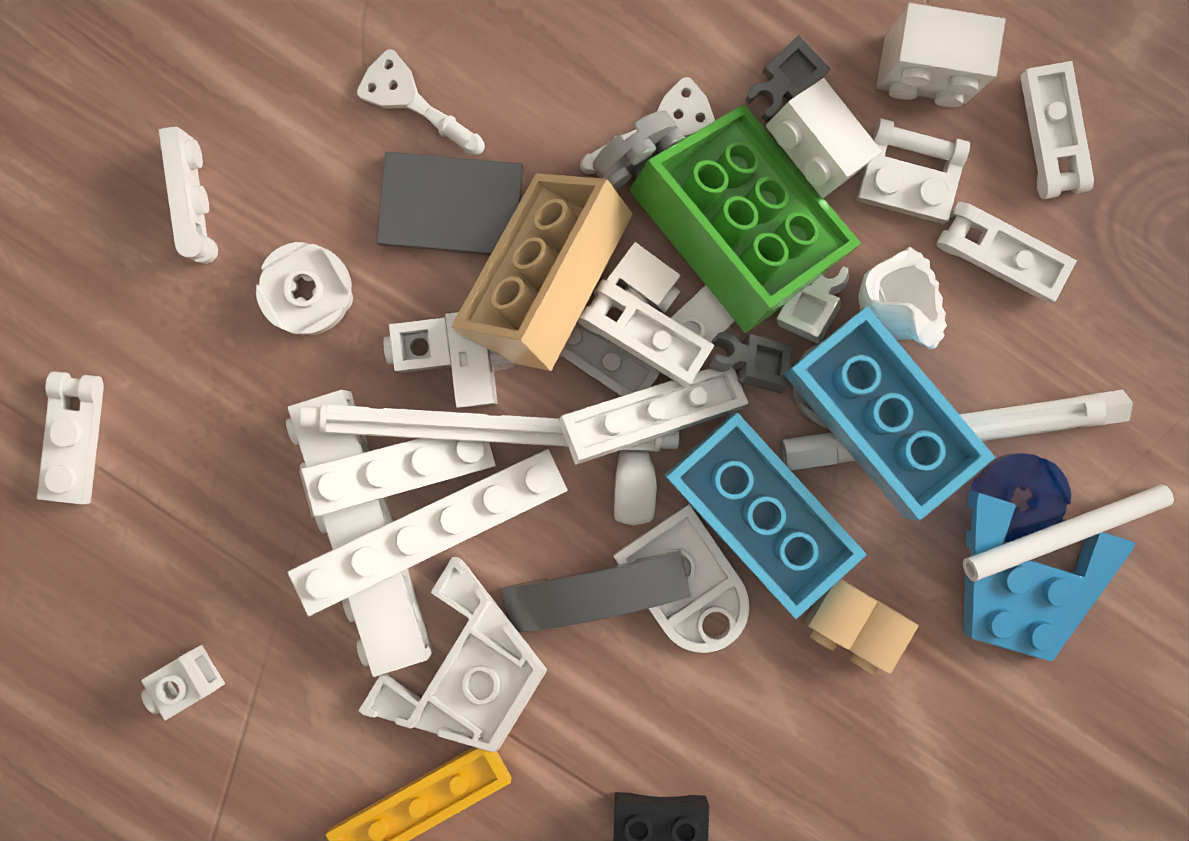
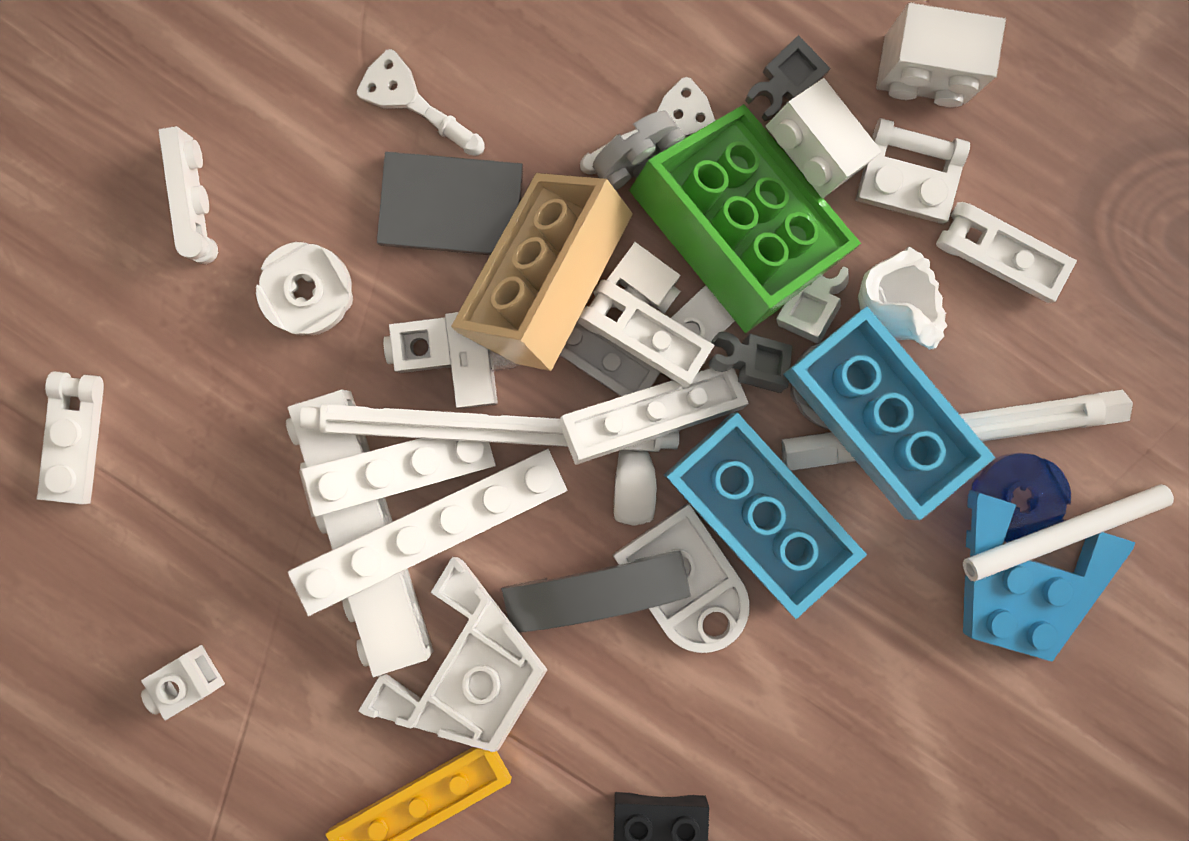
tan brick [804,579,919,675] -> none
white plate [1020,61,1094,199] -> none

